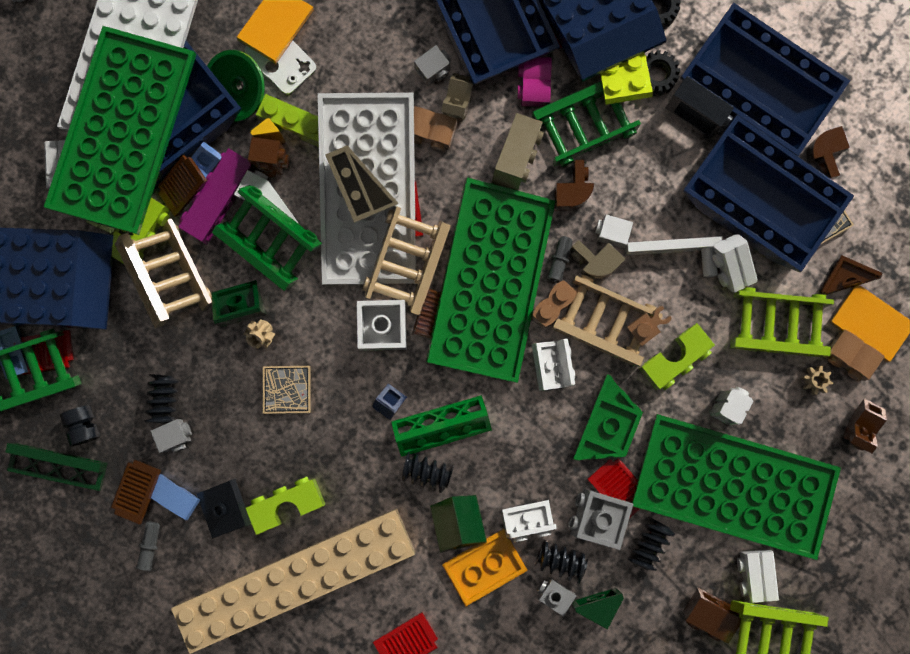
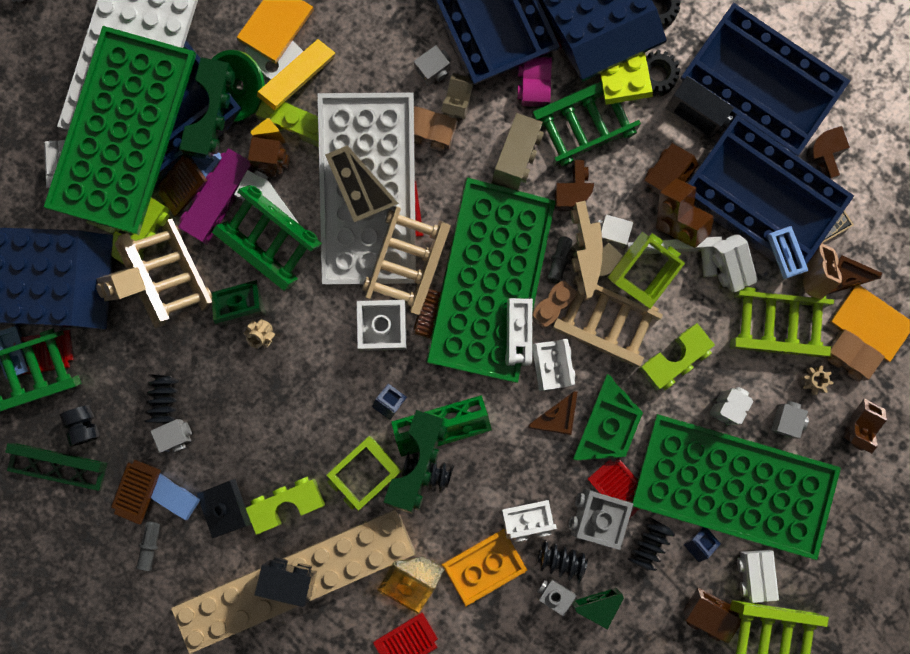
tile [263,366,311,414] -> none
dark green slope [430,495,487,553] -> none
medium nougat plate [627,305,672,346] -> none
none -> tan brick [96,267,147,301]
none -> dark green arch [180,57,235,161]
none -> black brick [254,557,317,607]
none -> yellow tile [257,39,335,110]
none -> lime window [327,436,402,511]
none -> clear yellow slope [377,556,445,614]
none -> dark green arch [383,410,448,515]
none -> white plate [505,298,533,366]
none -> reddish brown tile [528,391,578,435]
none -> tan slope [571,201,603,301]
none -> lime window [608,232,685,309]
none -> reddish brown brick [644,143,699,195]
none -> reddish brown brick [656,178,714,248]
none -> dark blue slope [684,527,721,562]
none -> light blue tile [767,226,809,279]
none -> light grey brick [771,401,809,438]
none -> medium nougat brick [802,243,842,300]

